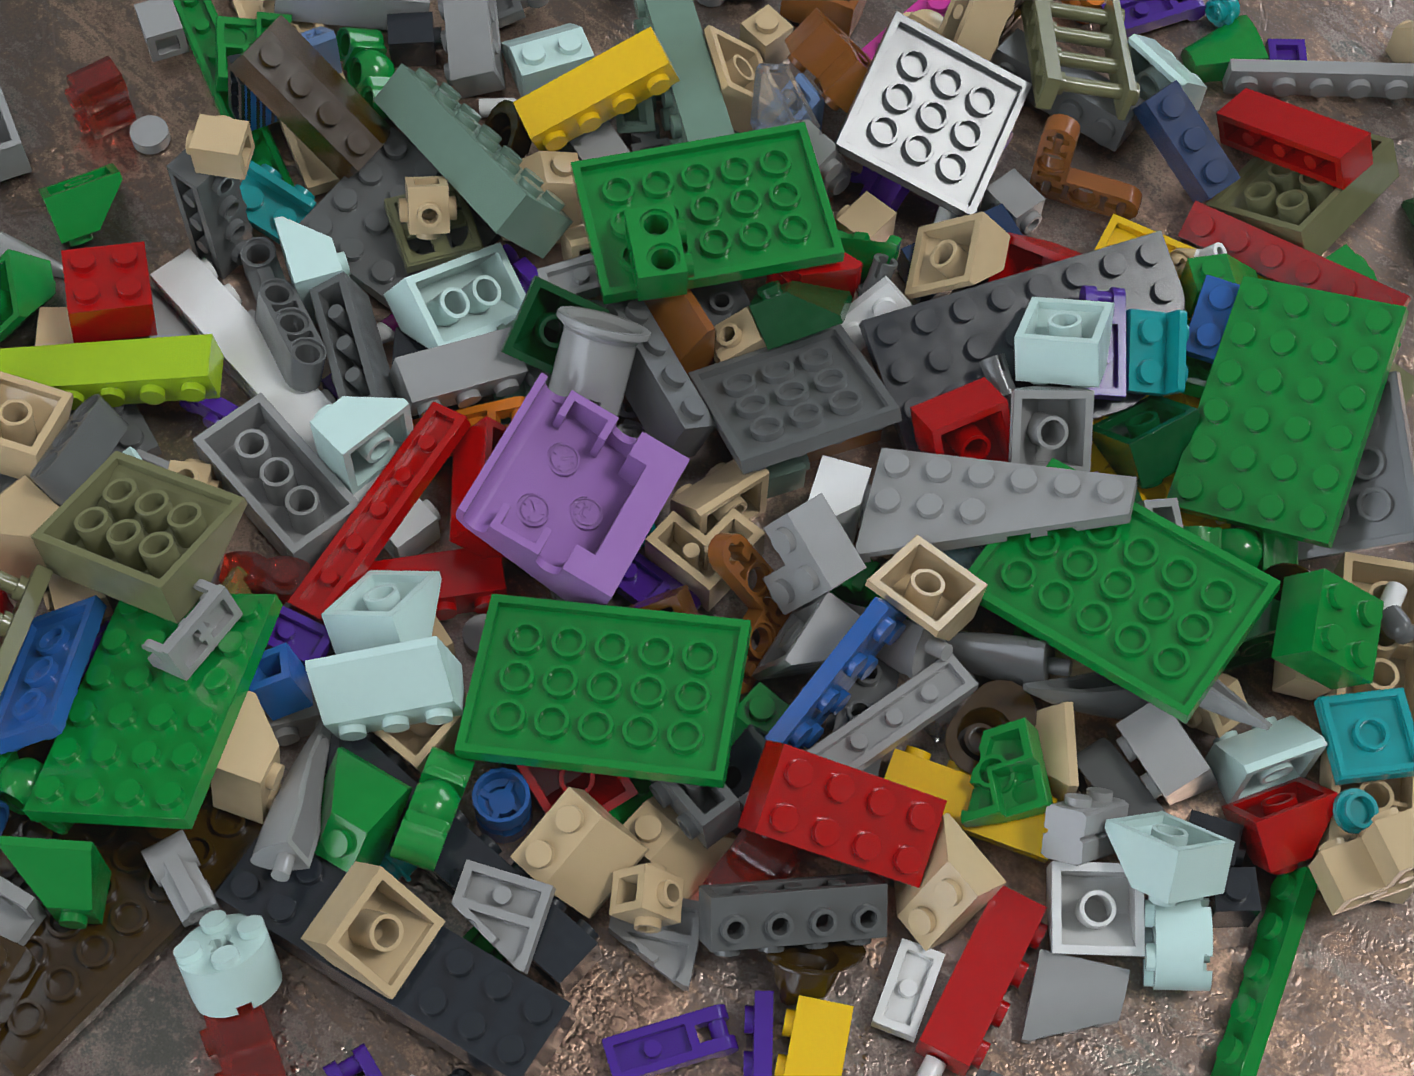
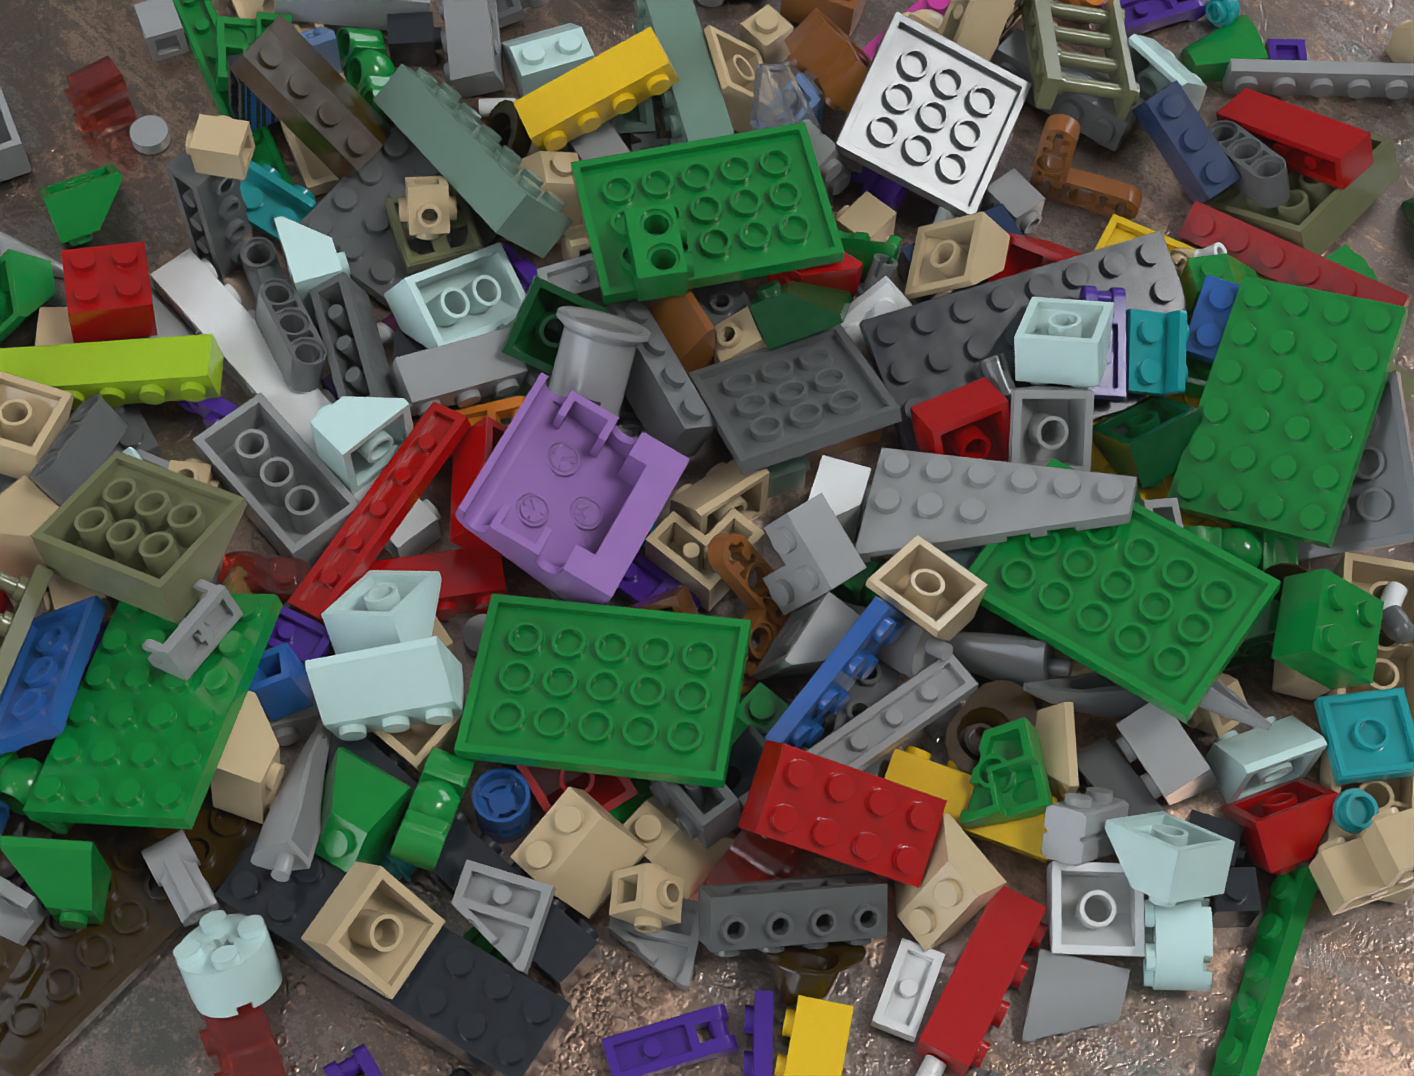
none -> dark grey beam [1208,120,1290,208]

